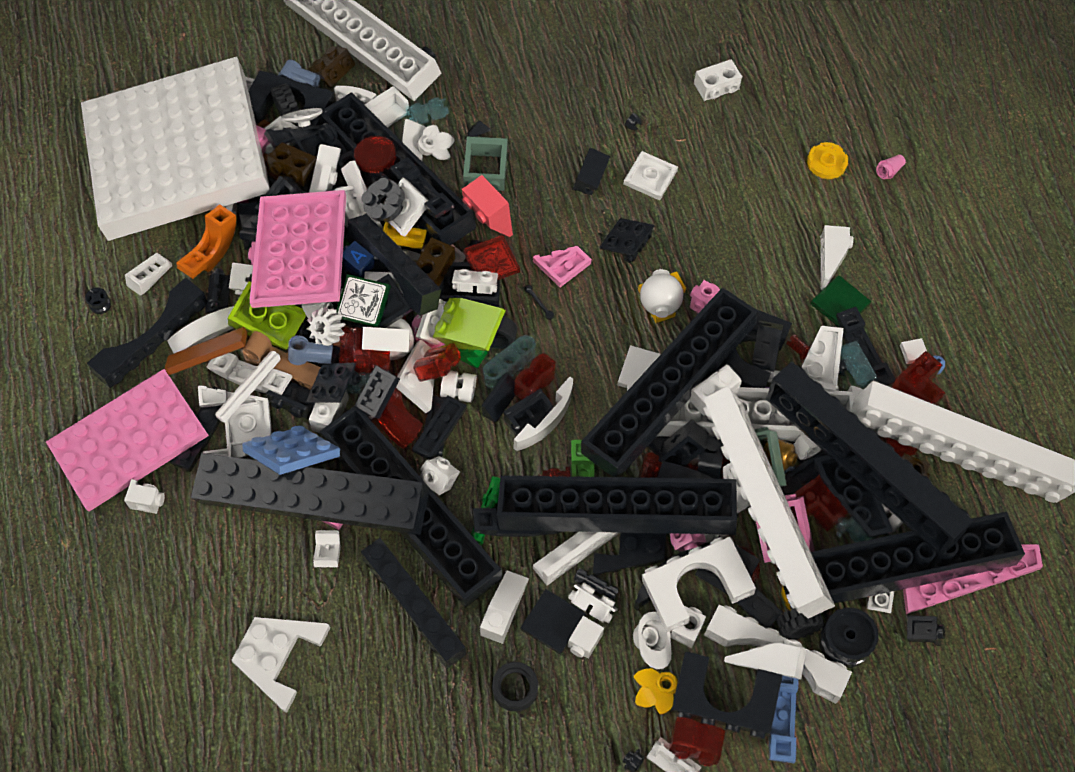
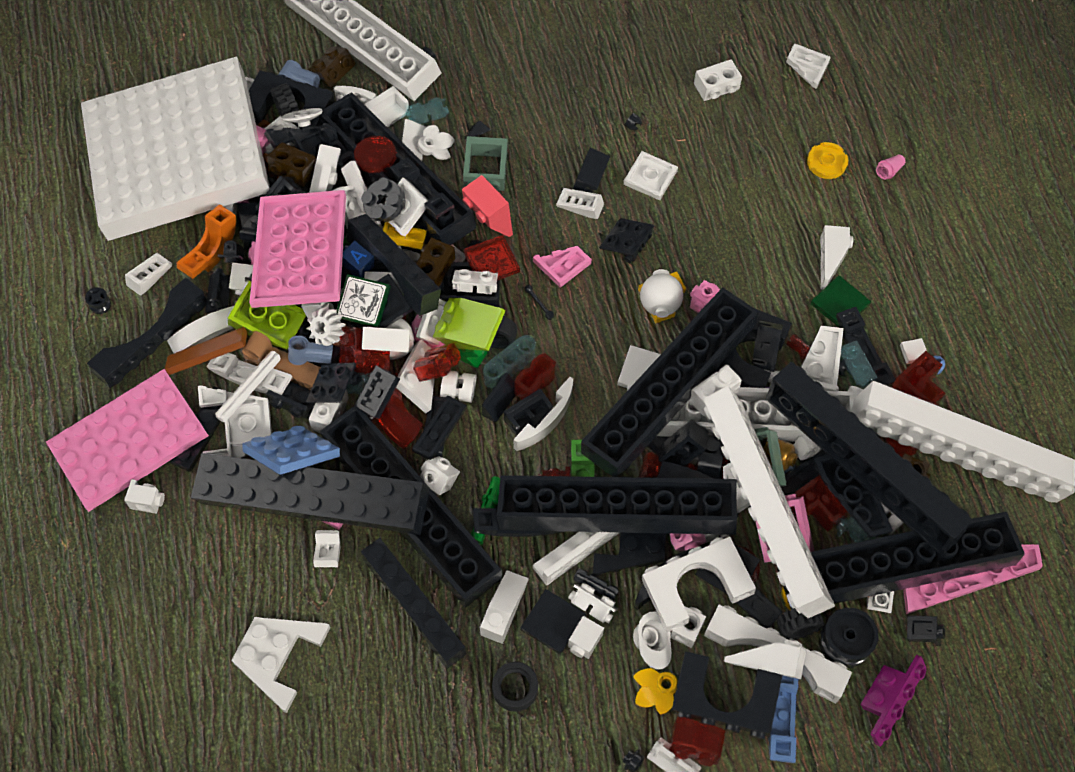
none -> black hinge [218,240,249,265]
none -> white slope [556,188,604,219]
none -> white wing [787,44,831,89]
none -> magenta bracket [861,655,926,747]

